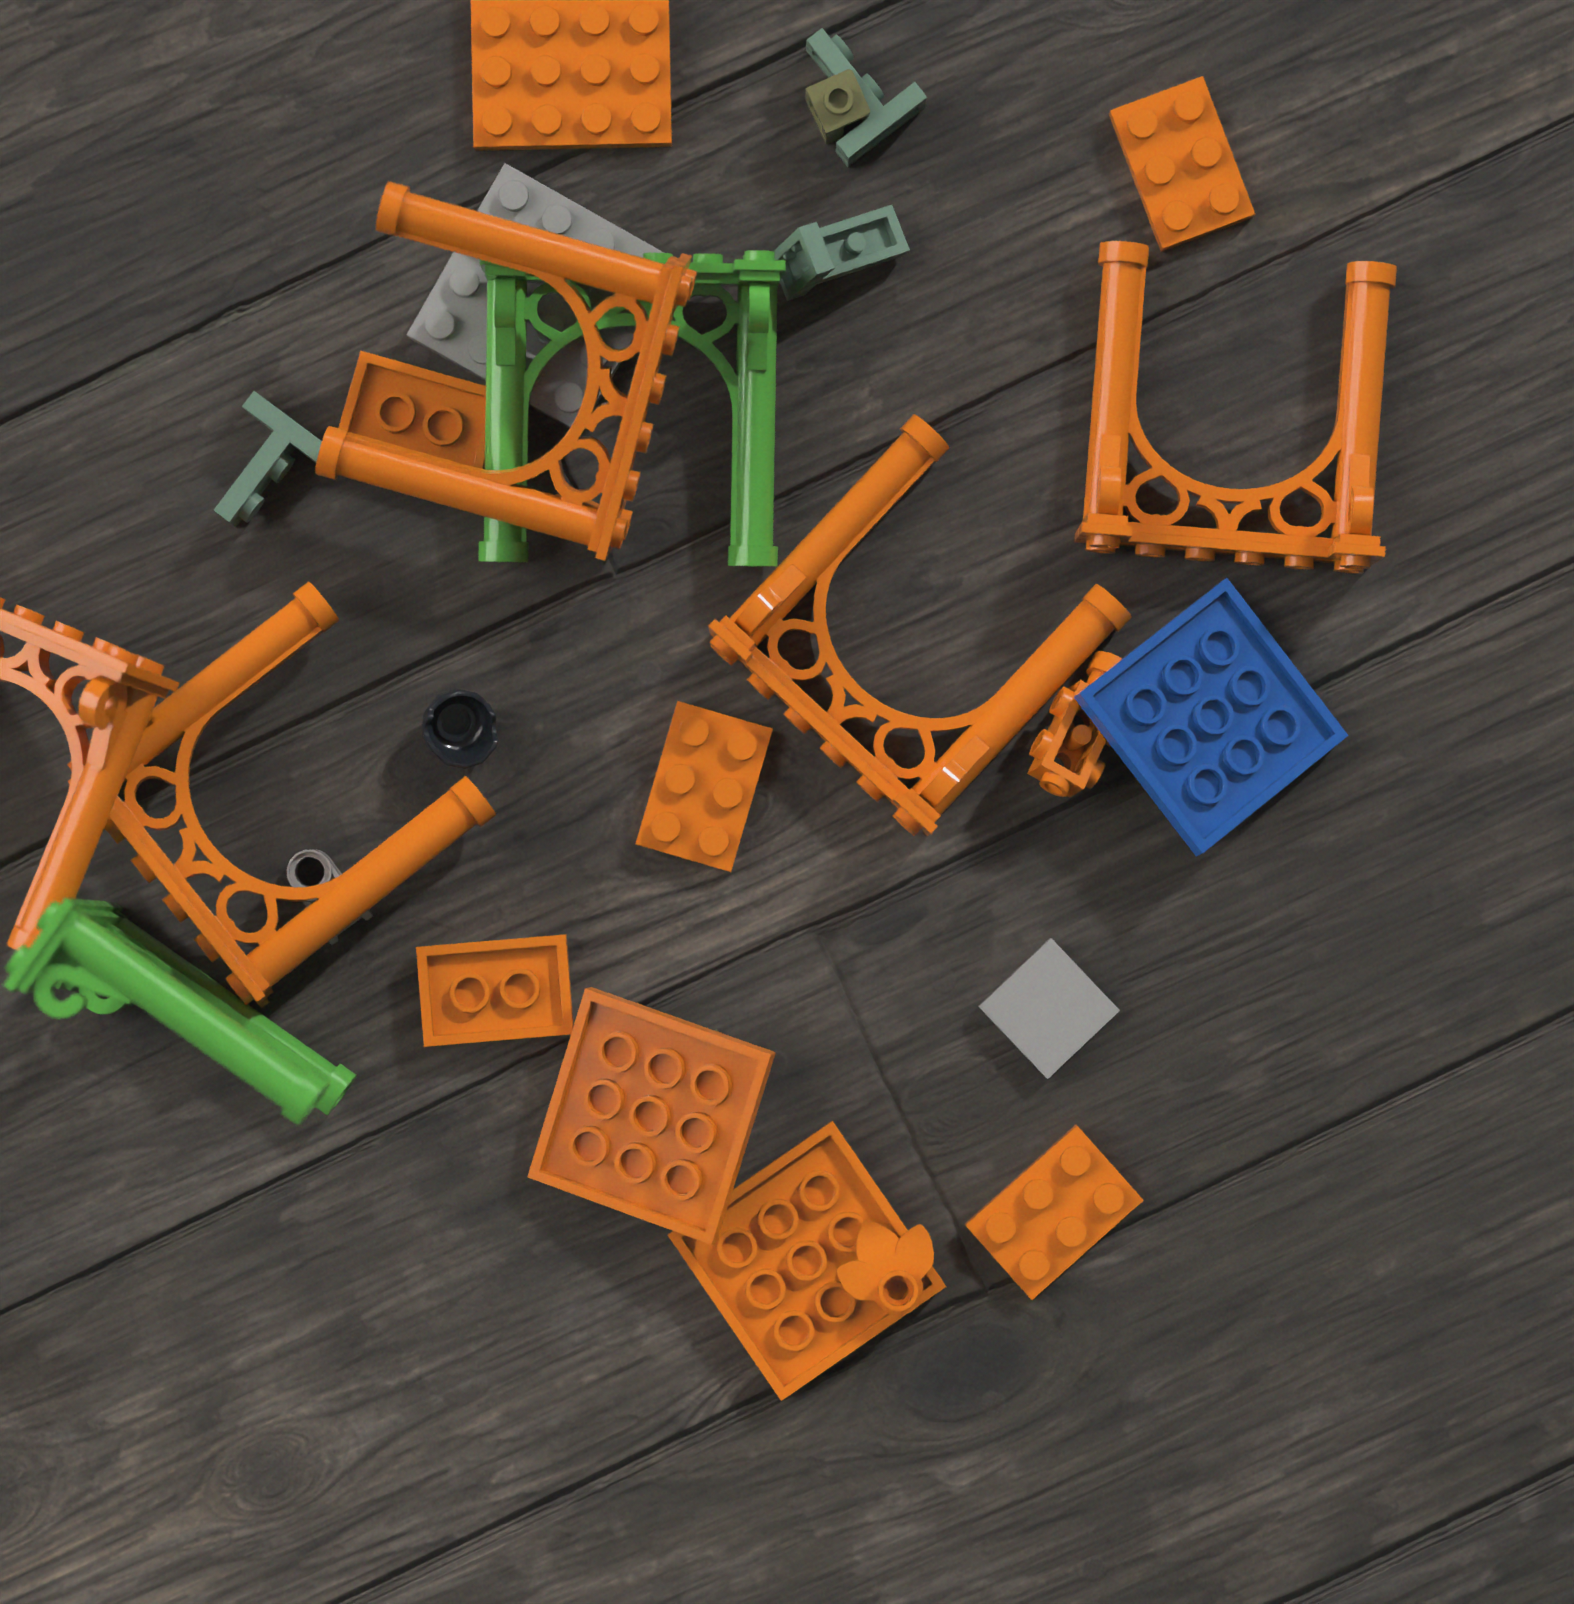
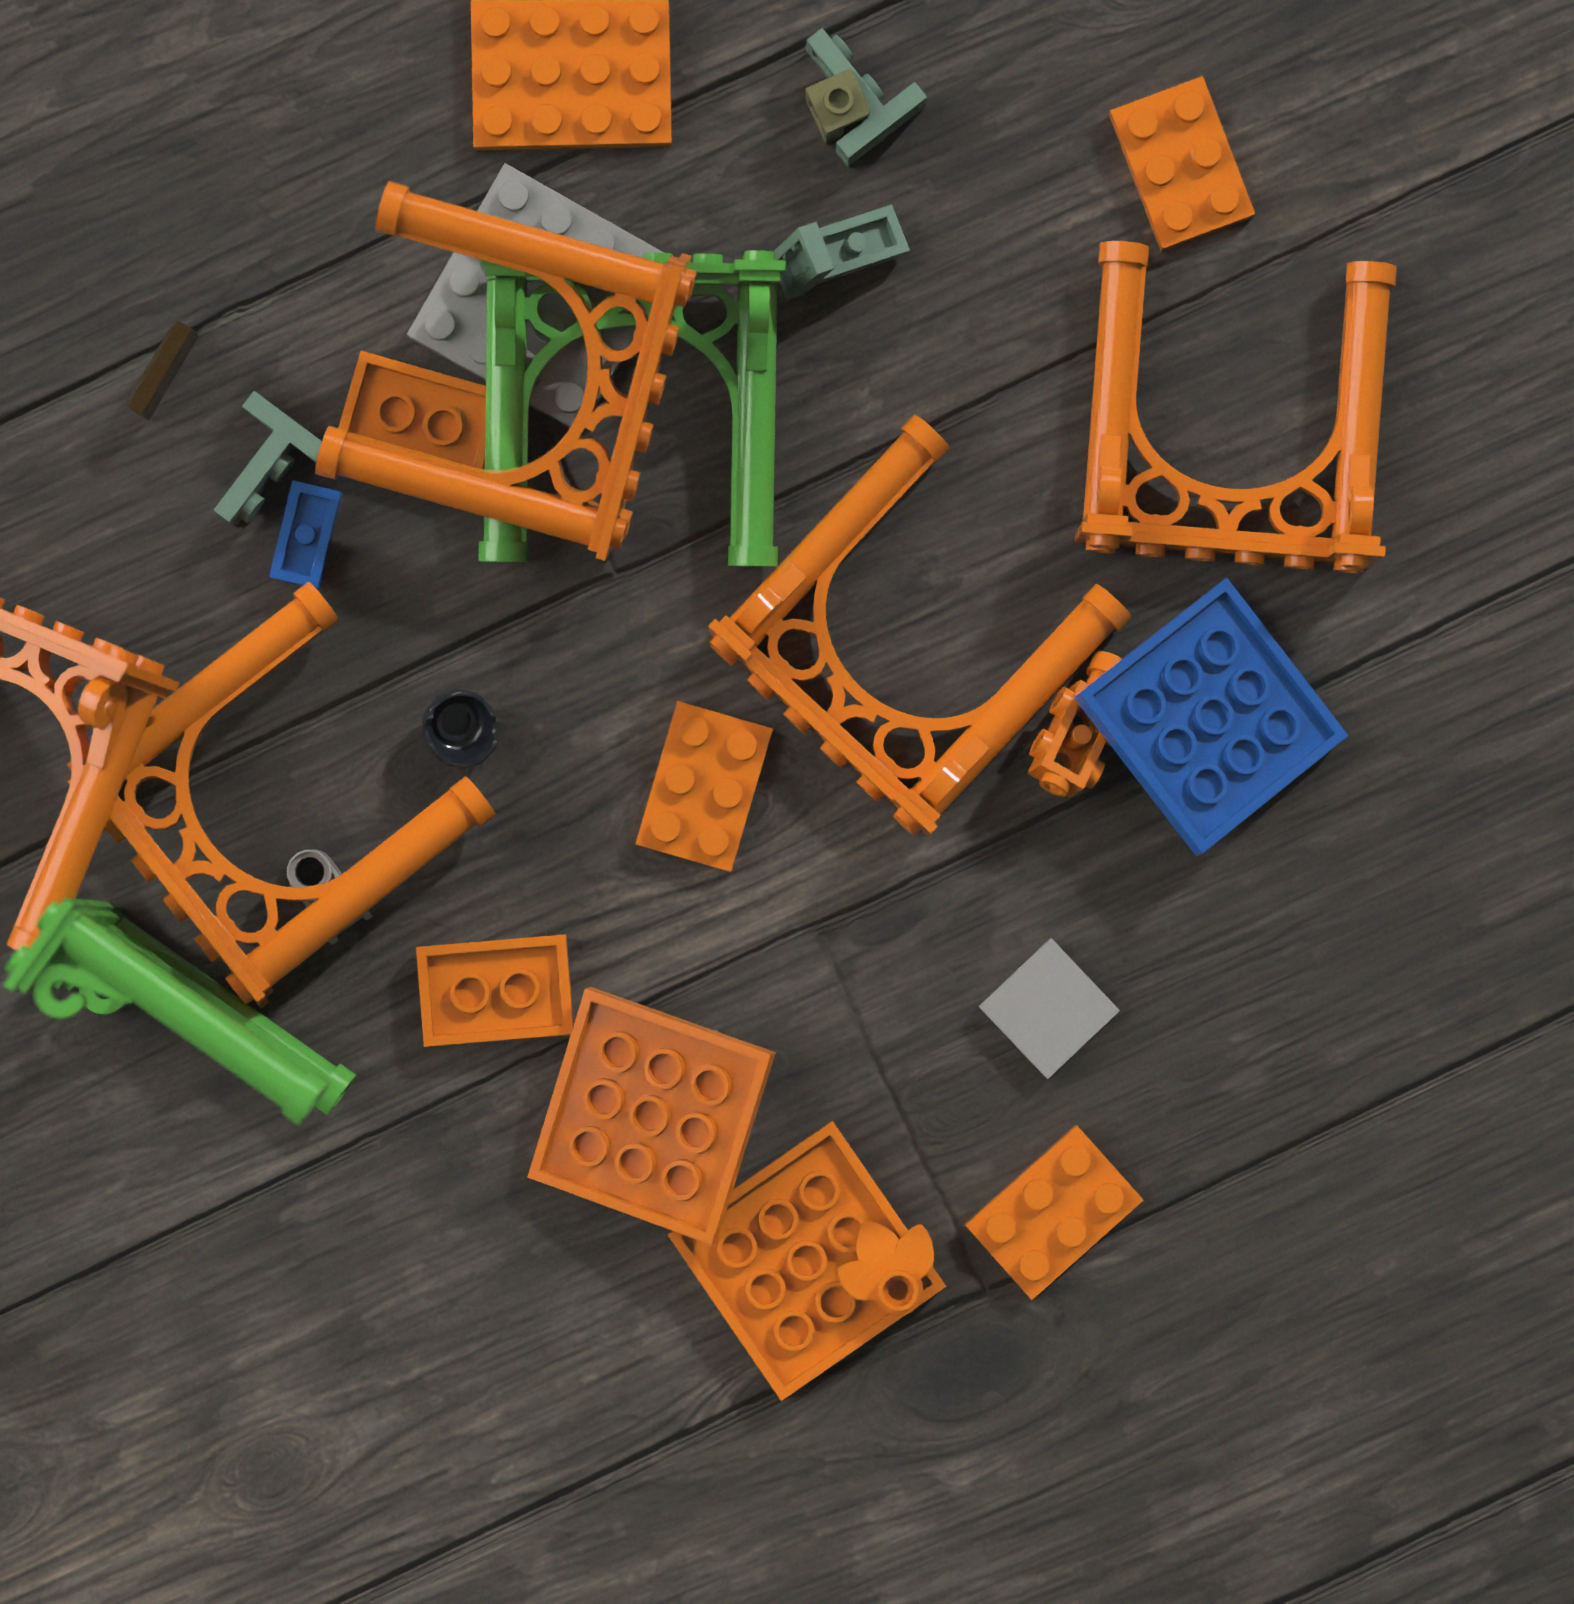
none -> dark brown tile [126,320,199,421]
none -> blue plate [269,480,343,590]

